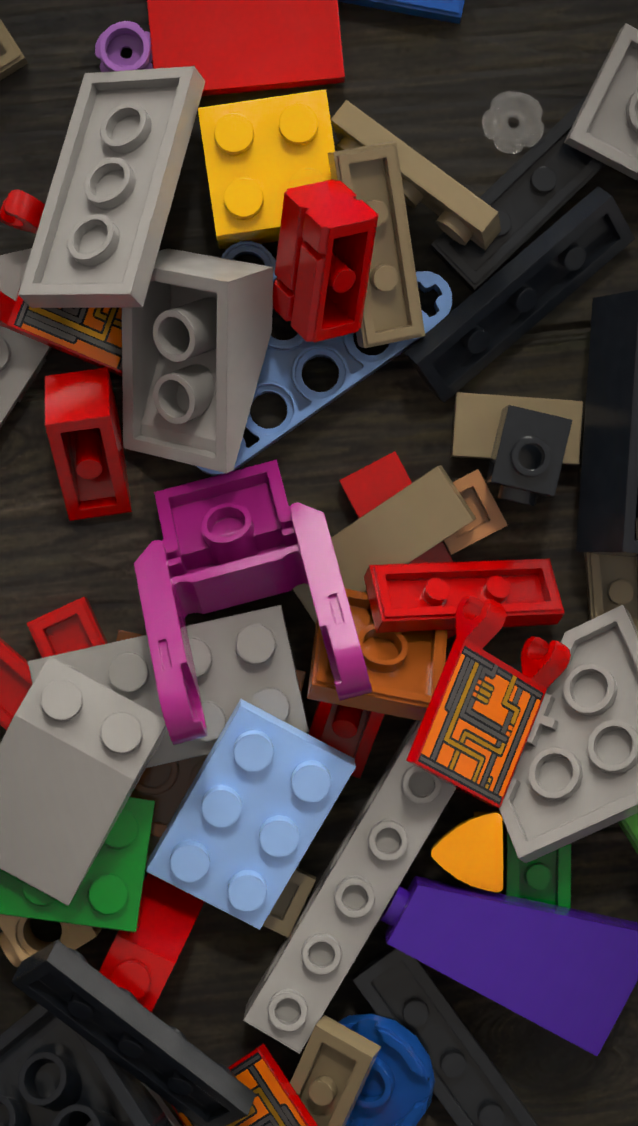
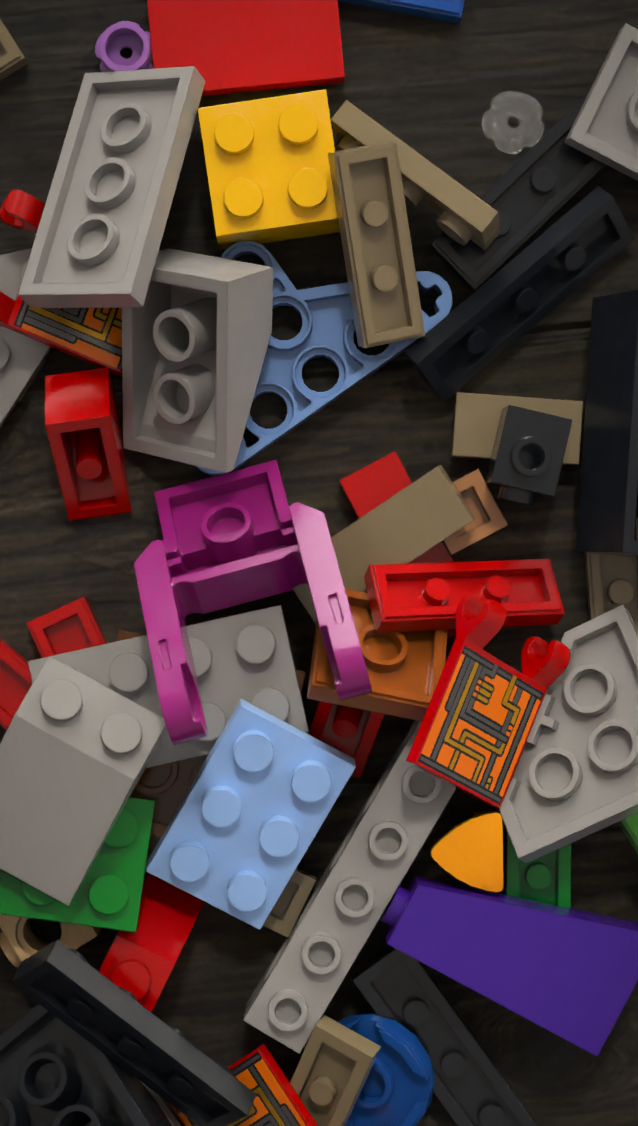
red brick [272,179,379,343] -> none

